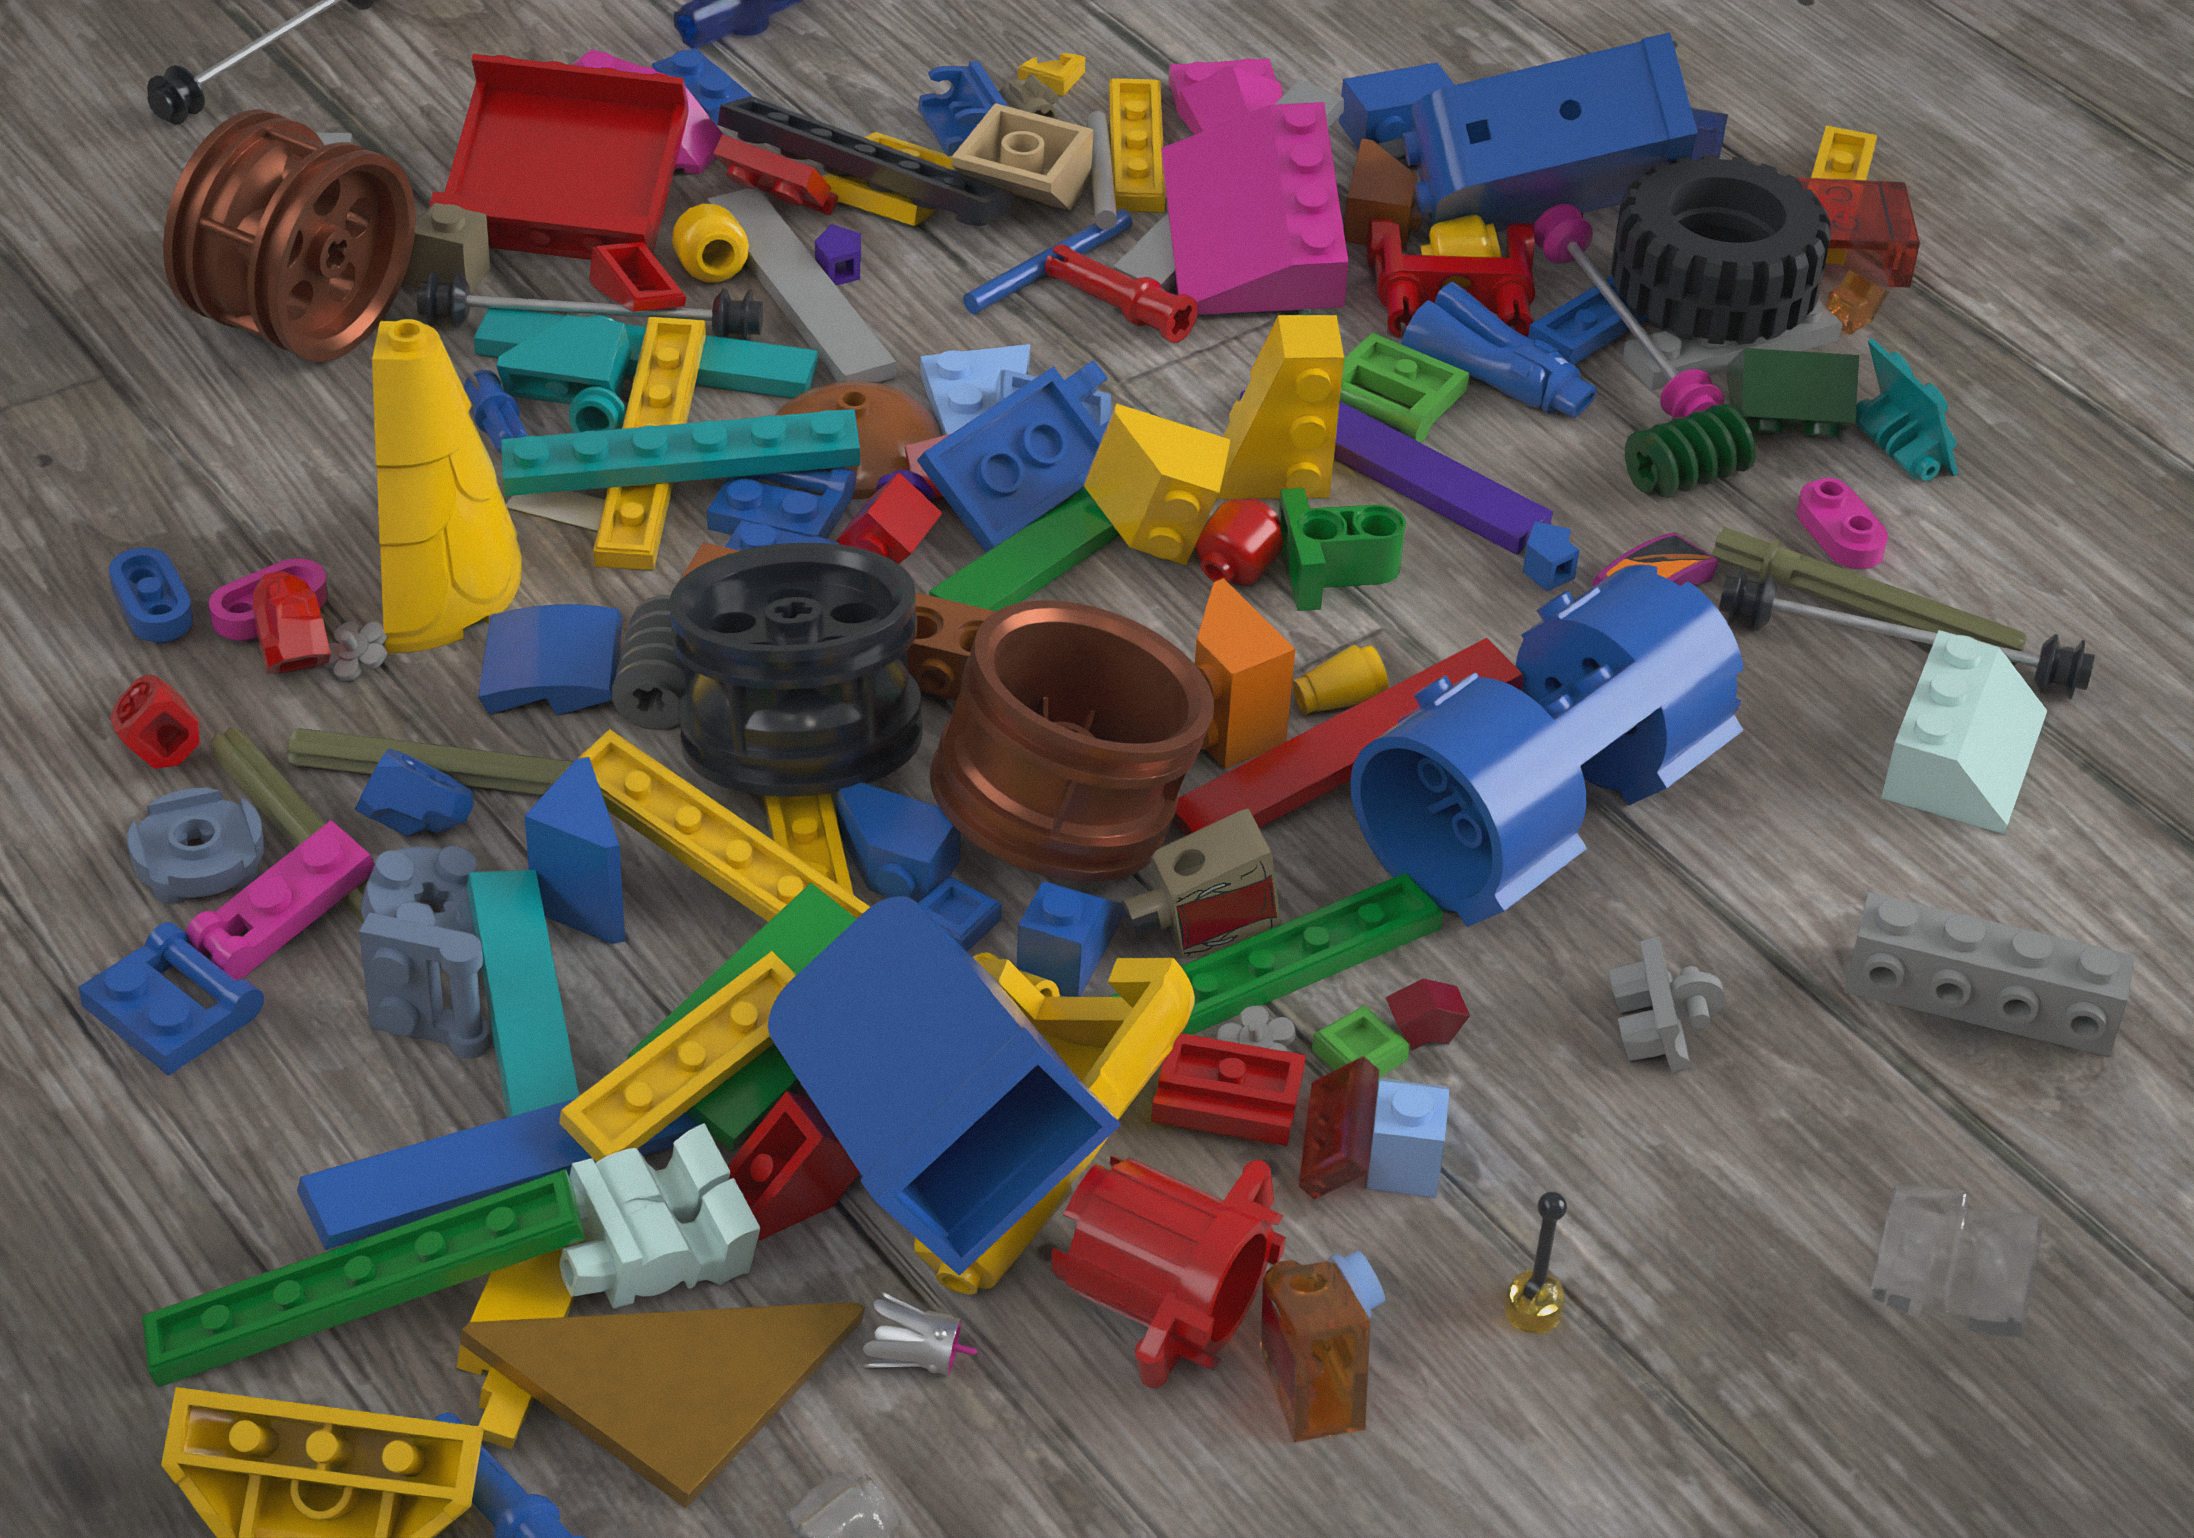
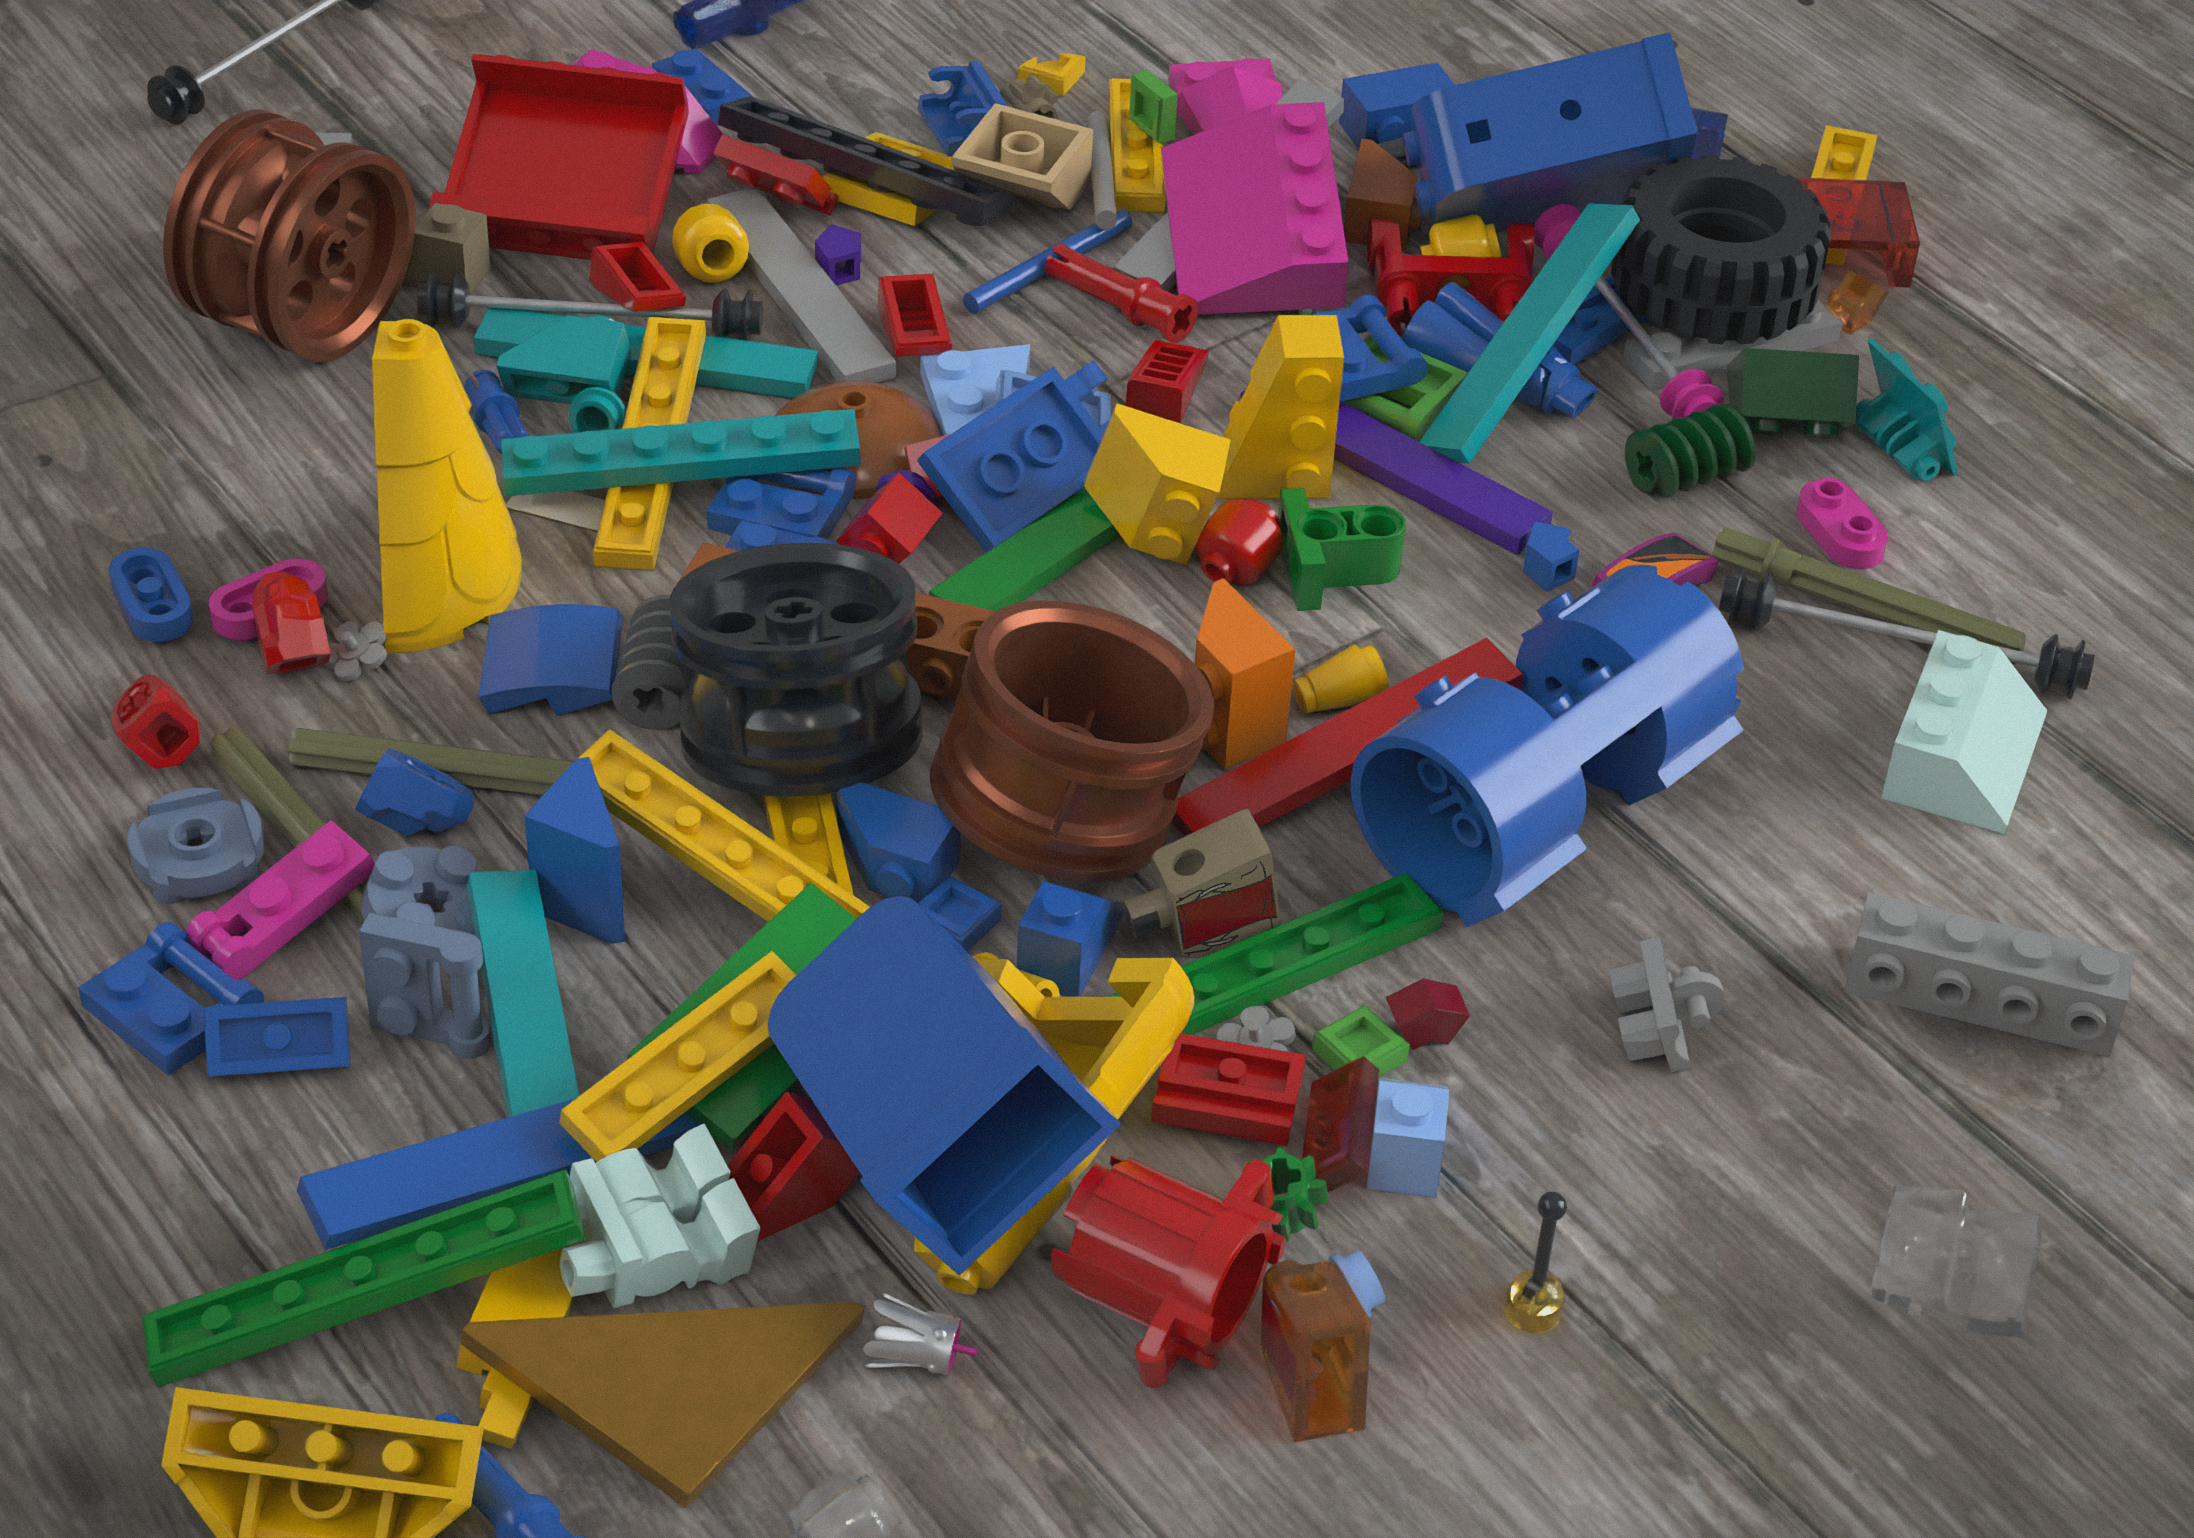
none -> blue plate [203,997,351,1077]
none -> red slope [878,273,952,357]
none -> red slope [1126,340,1209,424]
none -> bright green tile [1129,69,1178,144]
none -> green gear [1248,1147,1329,1242]
none -> blue plate [1313,295,1428,402]
none -> teal tile [1420,203,1640,464]

